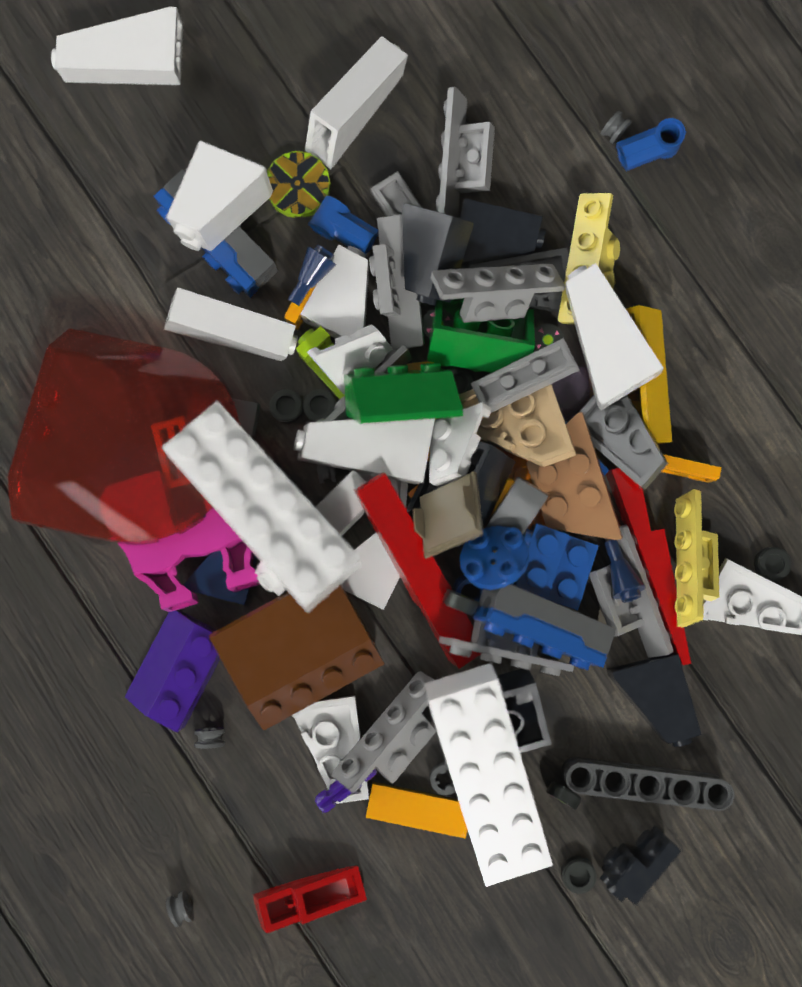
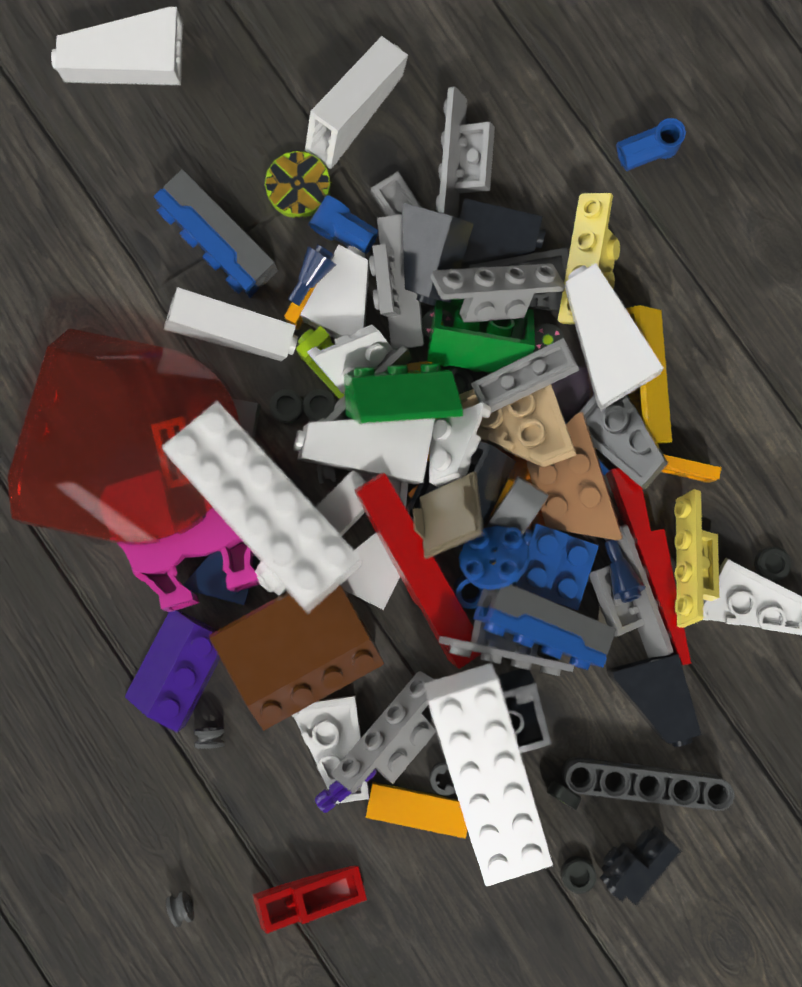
white slope [166,141,273,251] -> none
pearl dark grey tile [442,589,479,615] -> none
dark grey bush [600,110,632,145] -> none

